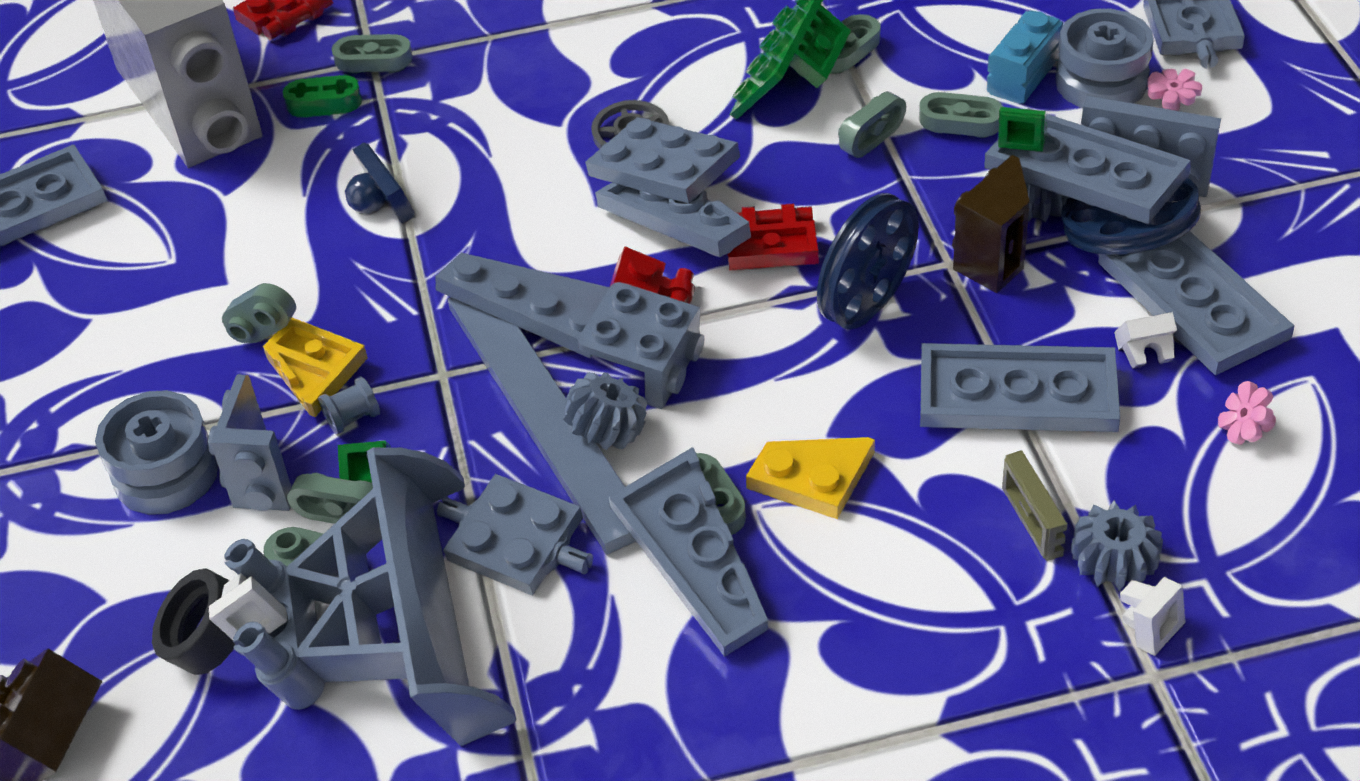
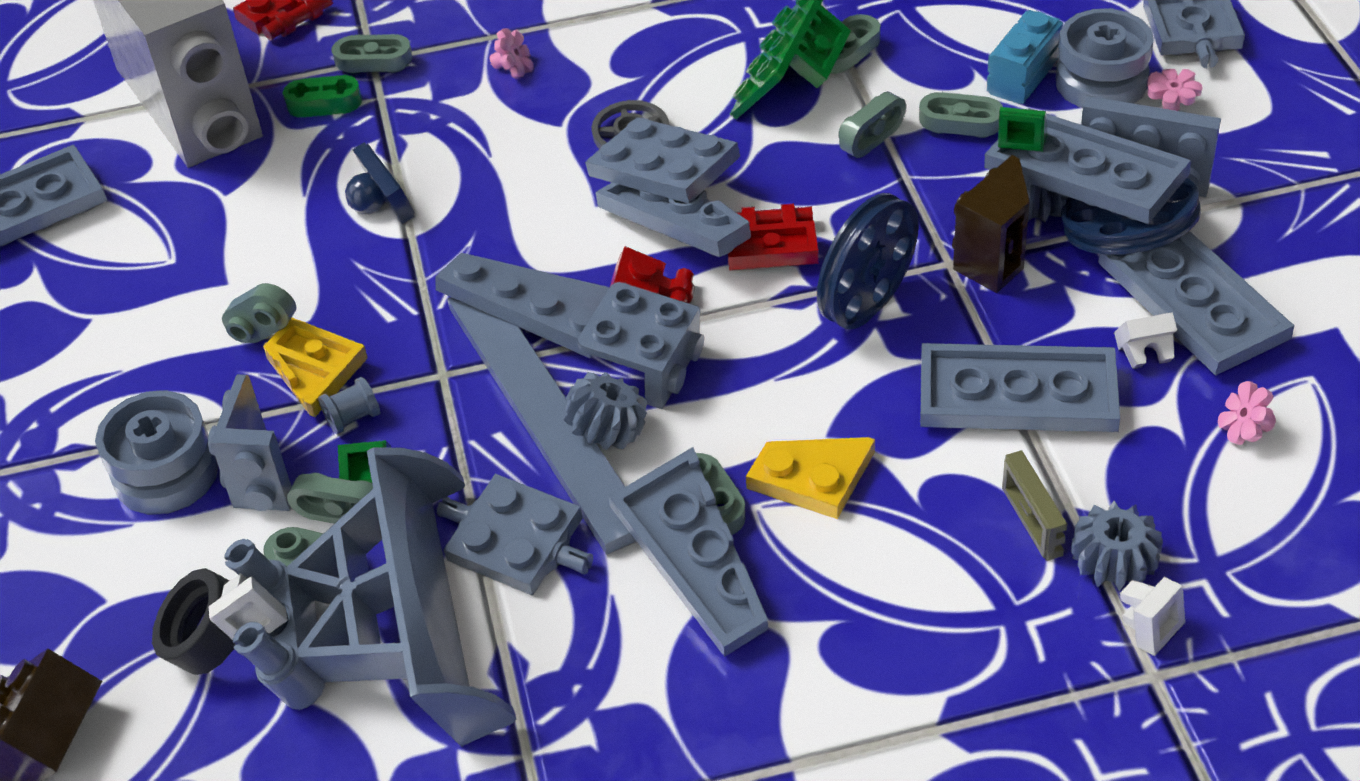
none -> bright pink plant [490,28,534,79]

